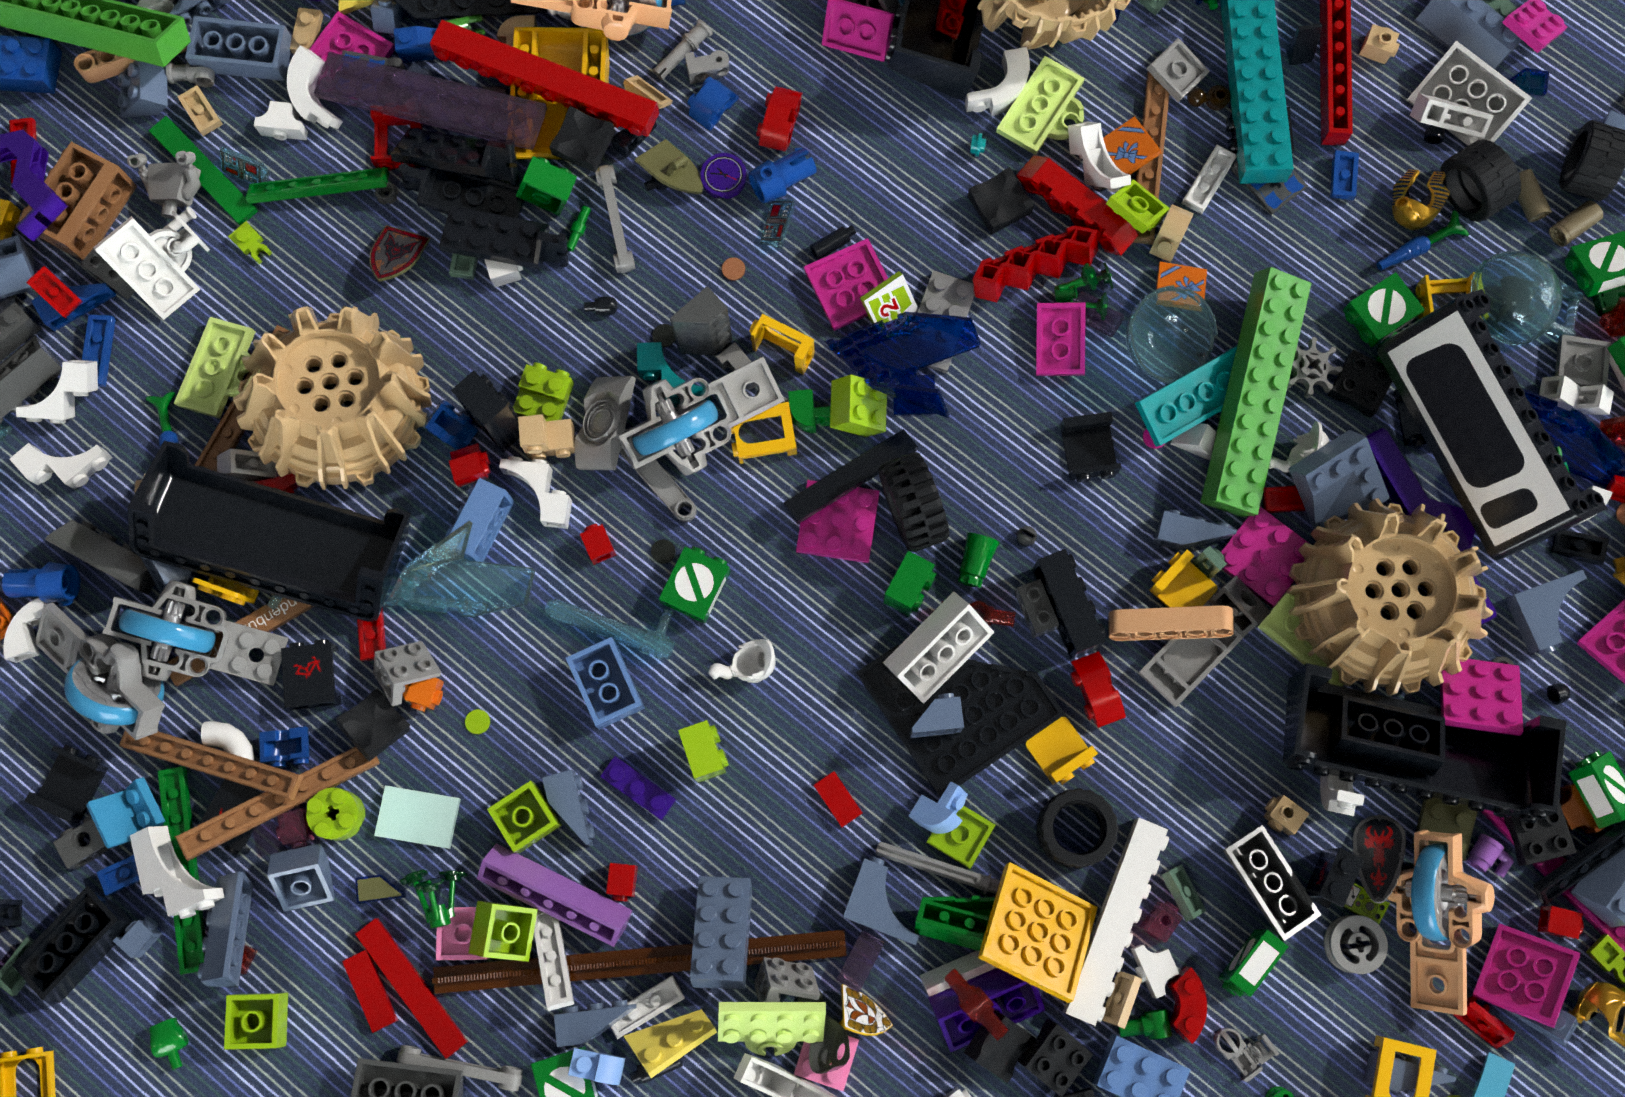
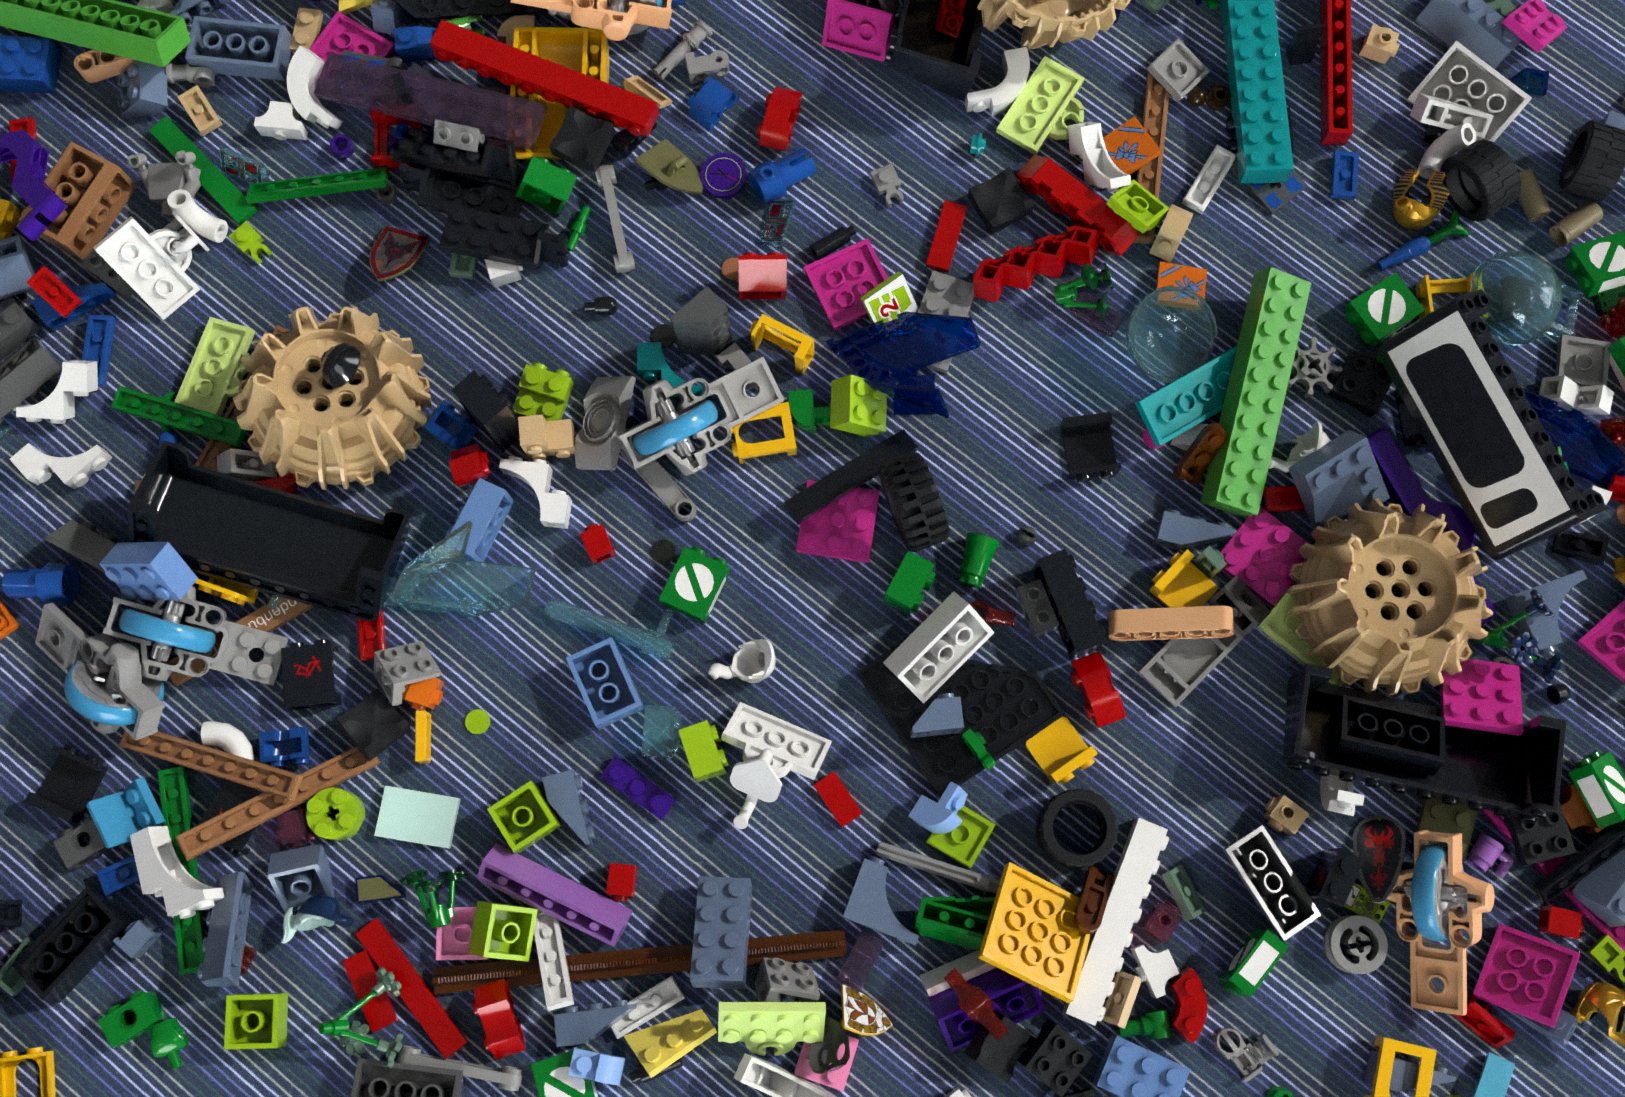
white brick [3,598,47,663] -> none
dark pink plate [1036,302,1086,376] -> none
none -> green brick [98,990,168,1048]
none -> medium blue brick [99,542,198,600]
none -> green tile [110,386,247,448]
none -> white cylinder [167,189,228,243]
none -> hair [281,893,354,944]
none -> sand green plant [318,967,404,1069]
none -> black piece [321,343,361,387]
none -> dark purple tile [330,135,354,159]
none -> clear blue tile [387,121,409,150]
none -> black tile [391,72,415,106]
none -> yellow tile [415,710,431,764]
none -> light grey hinge [433,119,485,153]
none -> red brick [472,979,526,1060]
none -> clear light blue brick [642,705,681,759]
none -> white plate [721,702,832,829]
none -> slope [738,252,787,300]
none -> light grey plate [870,164,904,208]
none -> red tile [926,200,968,273]
none -> green plate [961,729,997,771]
none -> reddish brown plate [1073,865,1114,934]
none -> reddish brown plate [1173,423,1227,485]
none -> white cylinder [1417,123,1476,179]
none -> dark blue plant [1474,589,1563,684]

